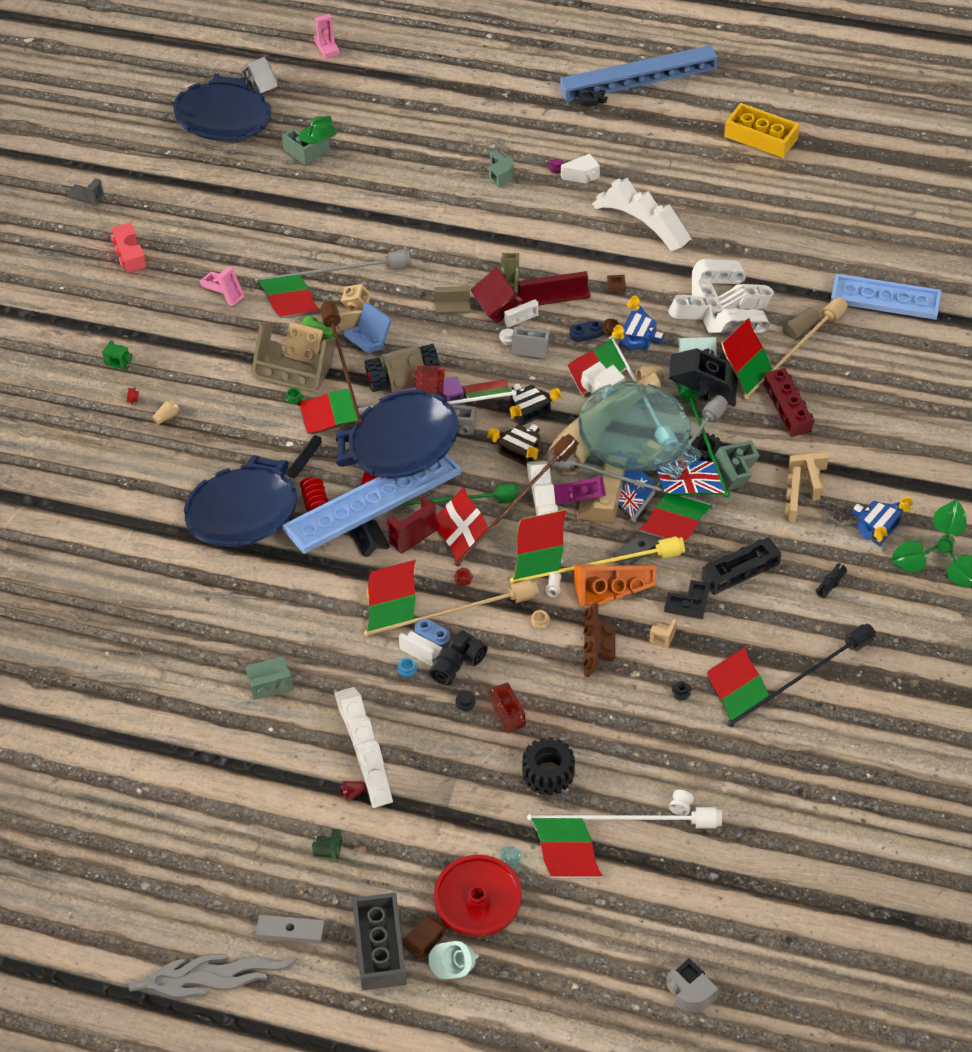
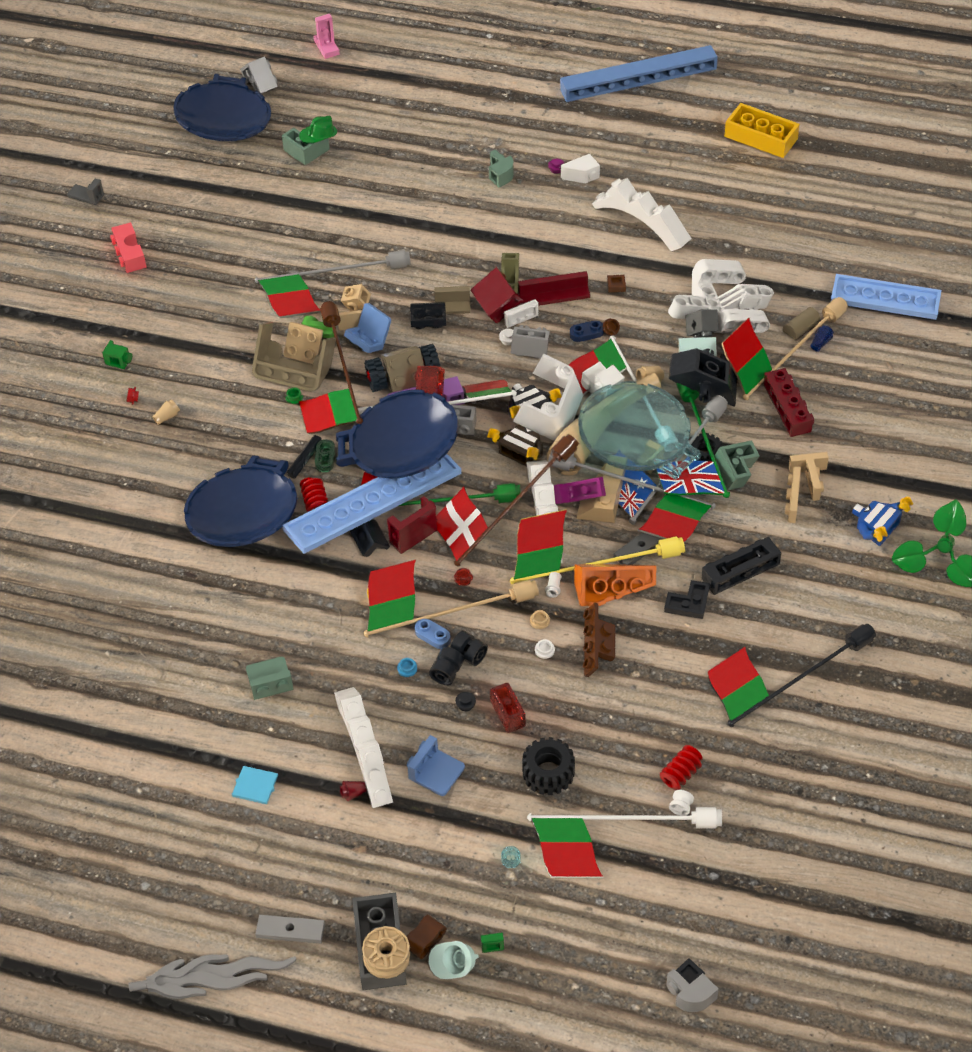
bright pink bracket [199,267,245,306] -> none
clear green panel [312,829,343,859] -> none
white panel [399,631,442,666] -> none
red dish [434,855,522,937] -> none
black plate [577,89,608,106] -> none
blue torso [612,295,664,350] -> none
tan panel [649,619,677,648] -> none
black plate [671,681,692,701] -> none
black pin [816,563,847,598] -> none
none -> medium azure piece [232,766,278,804]
none -> clear green plate [315,439,335,473]
none -> tan wheel [362,926,410,979]
none -> medium blue bracket [407,735,465,796]
none -> black bracket [410,302,446,329]
none -> green tile [481,933,504,953]
none -> white windscreen [513,353,583,441]
none -> white plate [535,639,555,659]
none -> red piece [659,745,703,791]
none -> dark grey brick [685,309,719,338]
none -> clear blue cone [810,325,834,352]

